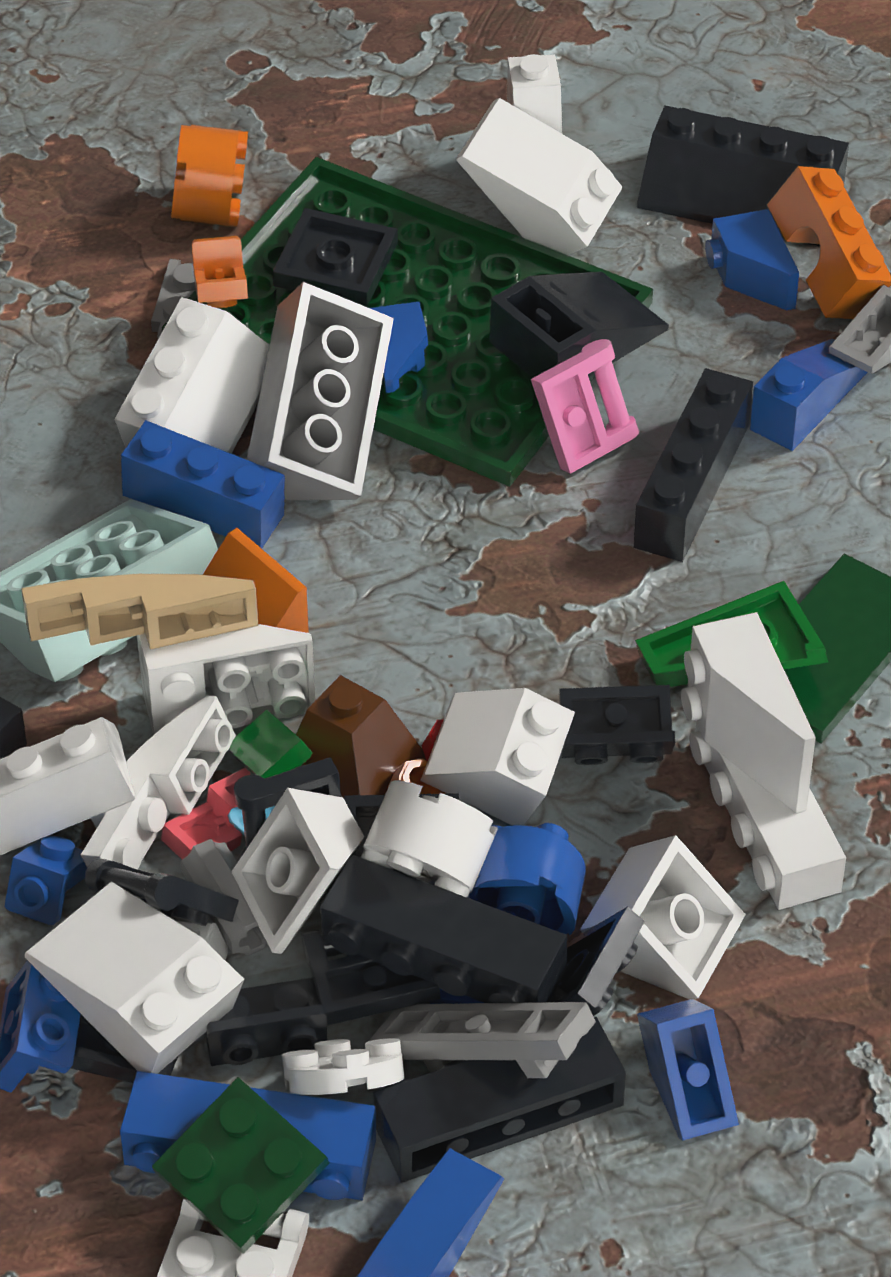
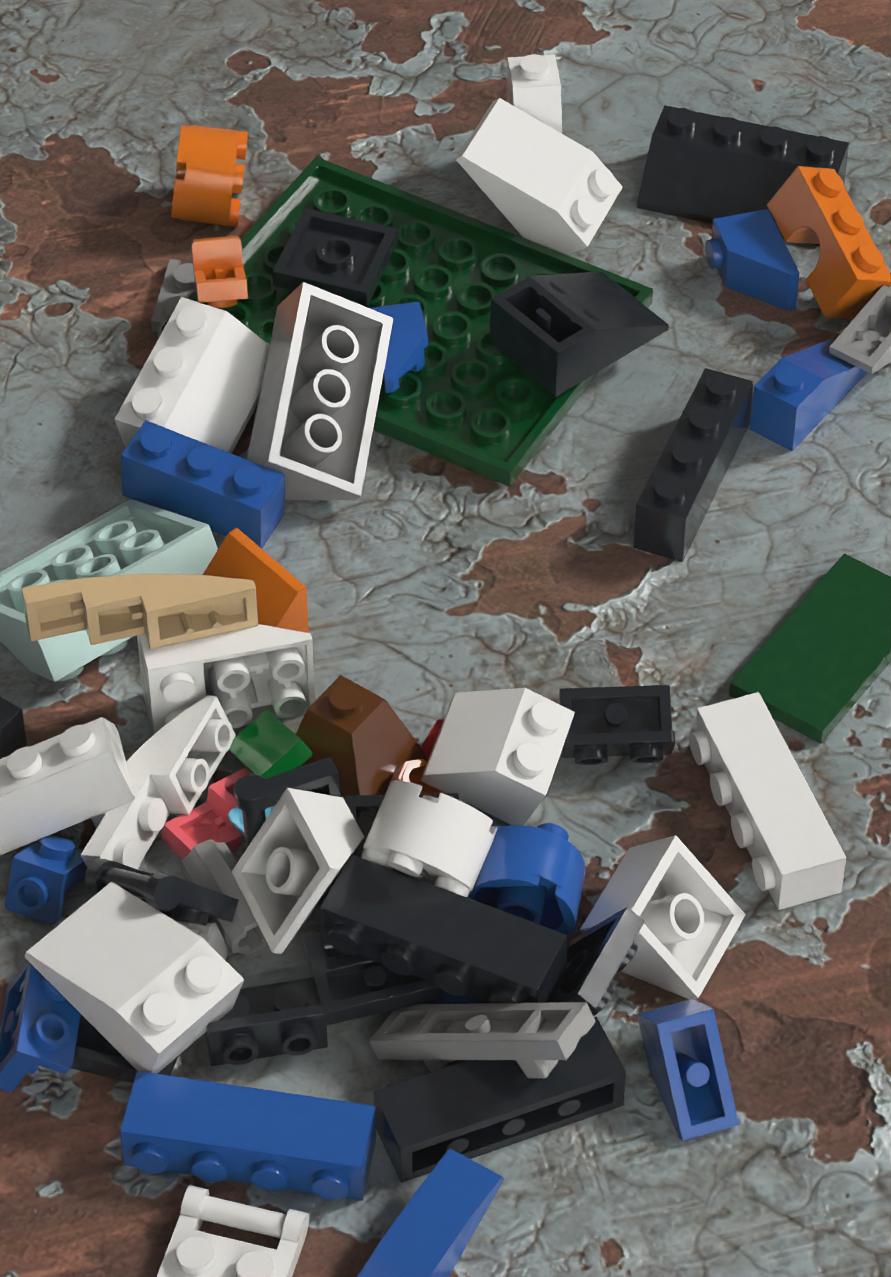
dark green plate [152,1077,329,1254] -> none
white plate [282,1038,404,1095] -> none
bright pink plate [531,339,639,474] -> none
green wing [635,581,828,687] -> none
white slope [681,612,816,813] -> none

